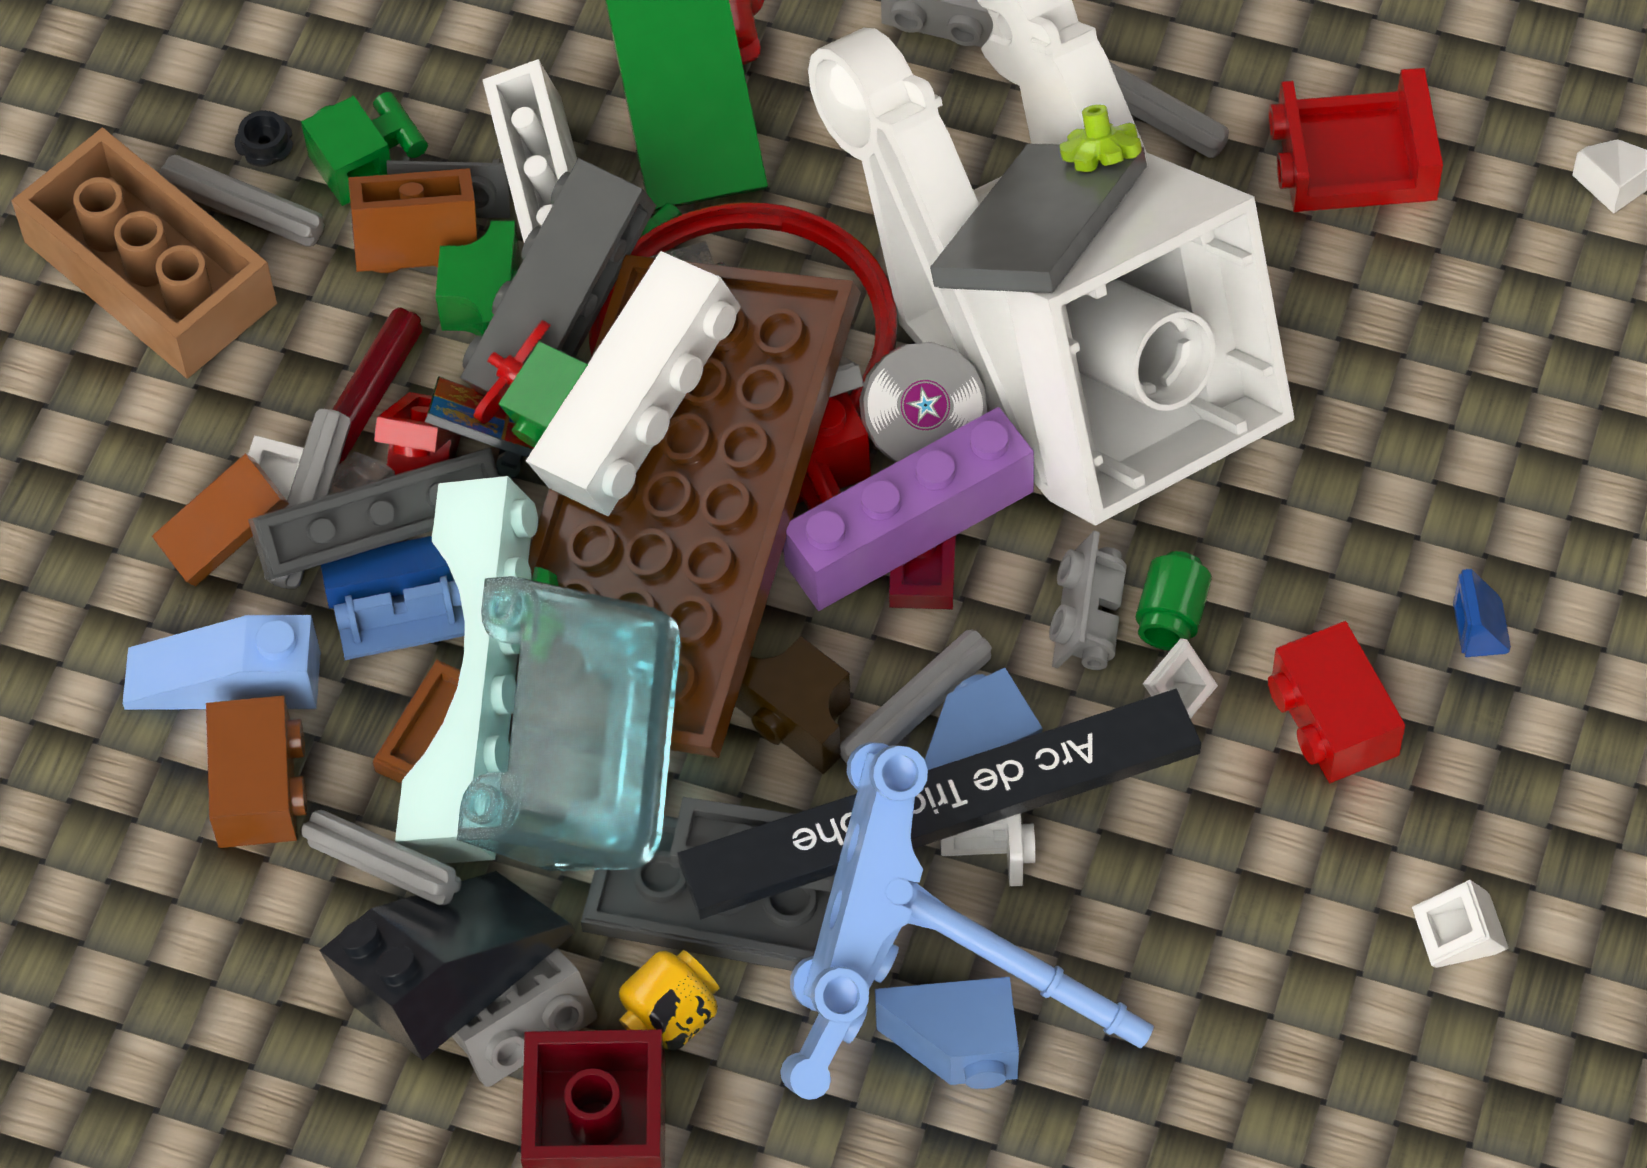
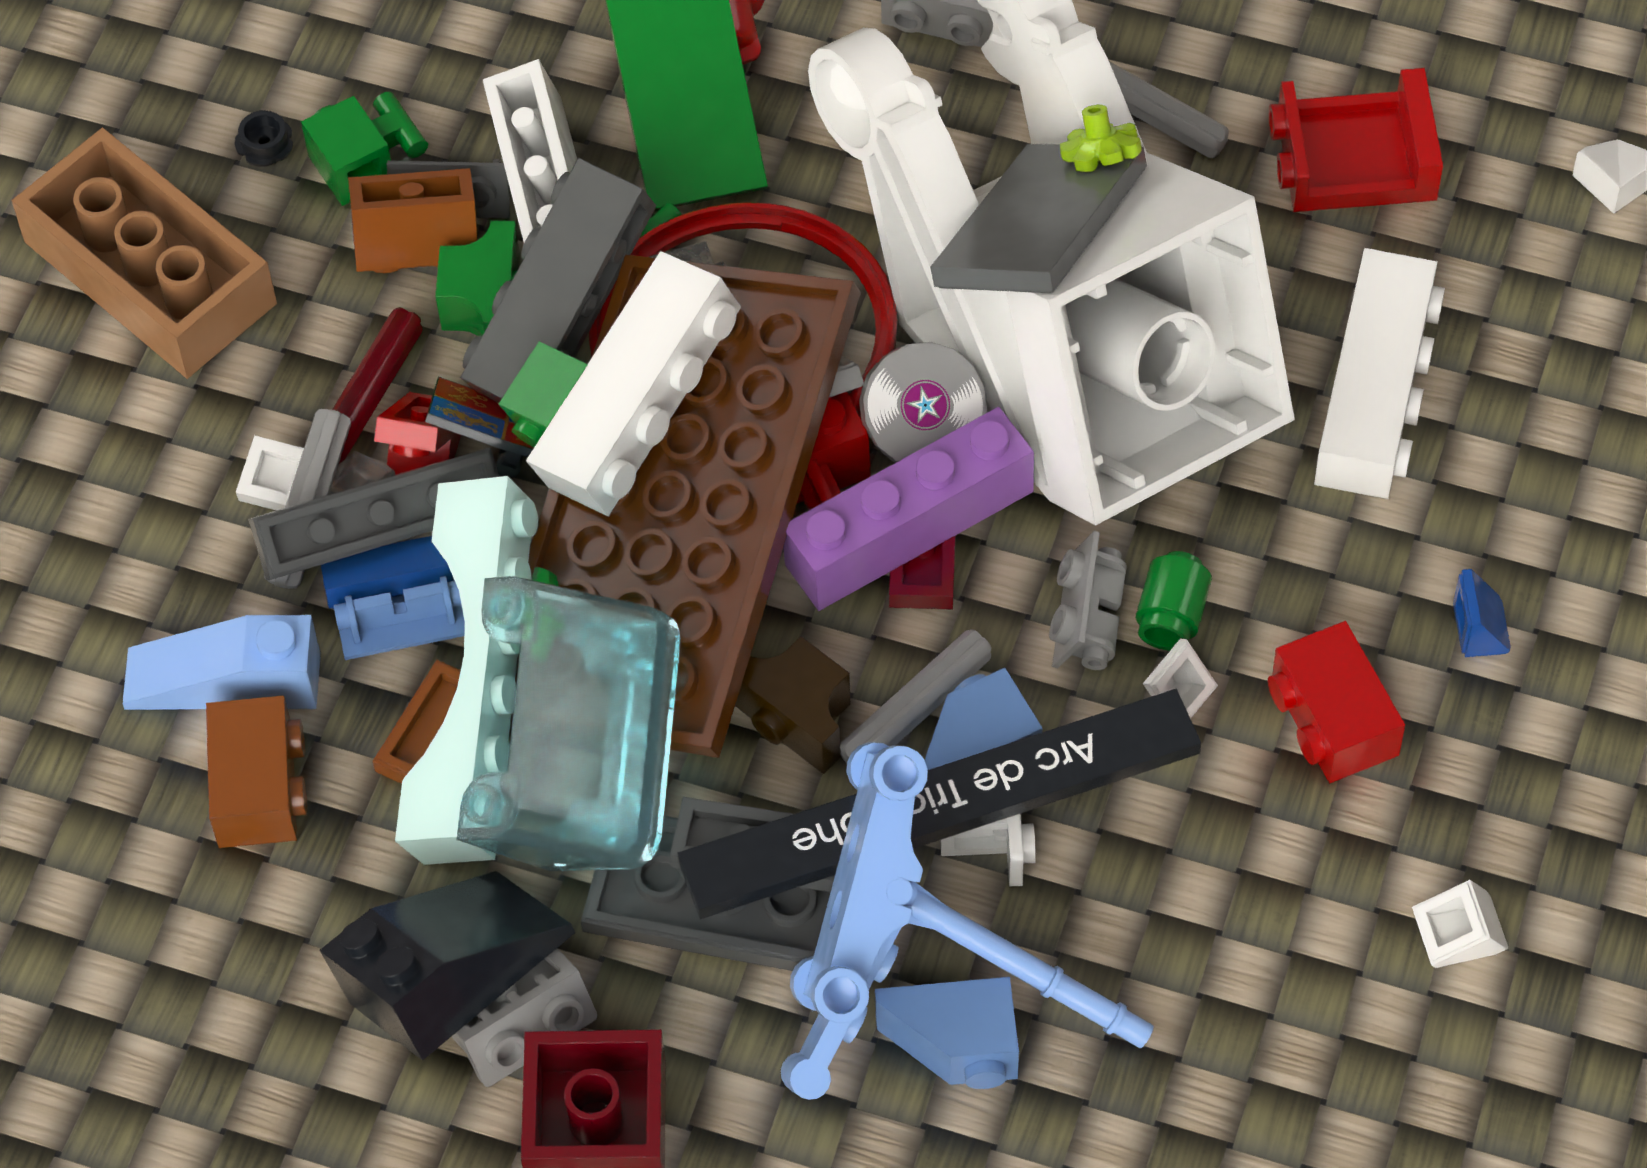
dark orange tile [152,453,289,586] -> none
light grey axle [159,155,325,247] -> none
light grey axle [301,810,461,905] -> none
red piece [473,319,551,424] -> none
yellow head [619,950,720,1050] -> none
none -> white brick [1314,248,1445,499]

